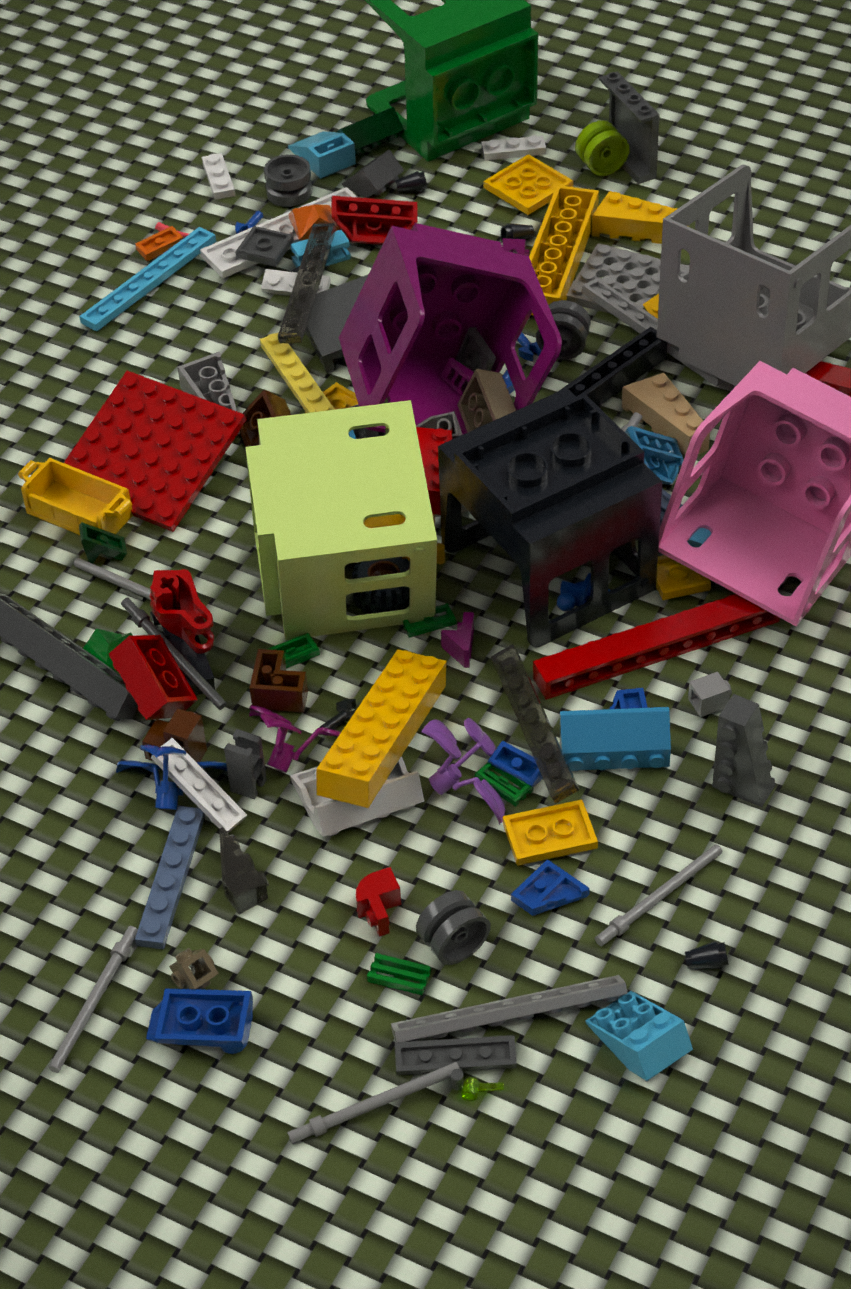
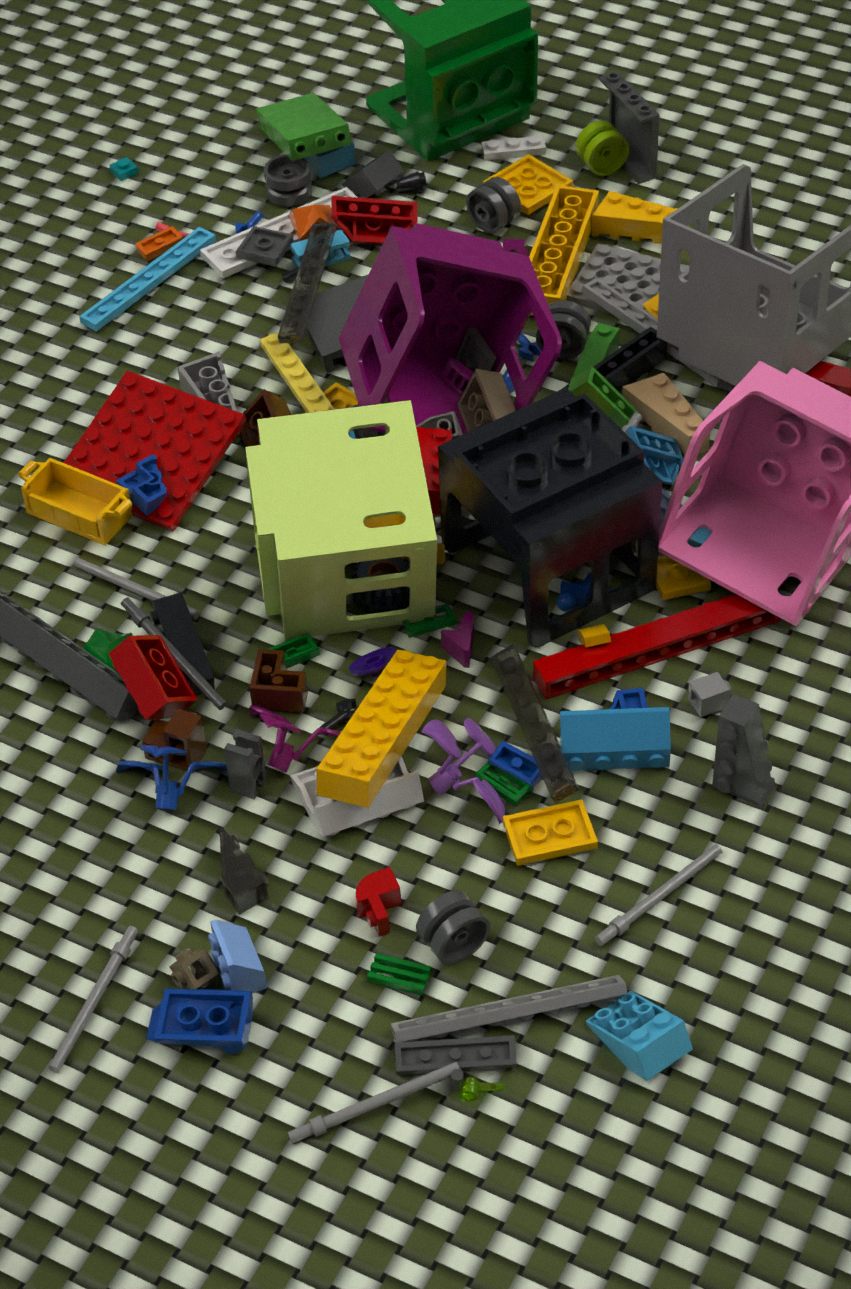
dark green slope [79,522,127,564] -> none
sand blue plate [135,806,206,950] -> none
red piece [149,569,214,654] -> none
white plate [151,738,247,835] -> none
white plate [202,153,235,200] -> none
white plate [261,269,331,298] -> none
dark green slope [337,107,404,156] -> none
black cone [500,223,534,242] -> none
blue wing [511,859,589,916] -> none
black cone [685,940,729,969] -> none
none -> teal plate [109,157,139,181]
none -> blue slope [116,454,167,516]
none -> light blue slope [208,920,267,993]
none -> bright green brick [256,92,352,161]
none -> dark purple dish [349,647,397,677]
none -> dark grey wheel [466,177,521,233]
none -> bright green brick [568,366,639,429]
none -> bright green slope [572,322,620,378]
none -> yellow slope [576,624,611,647]

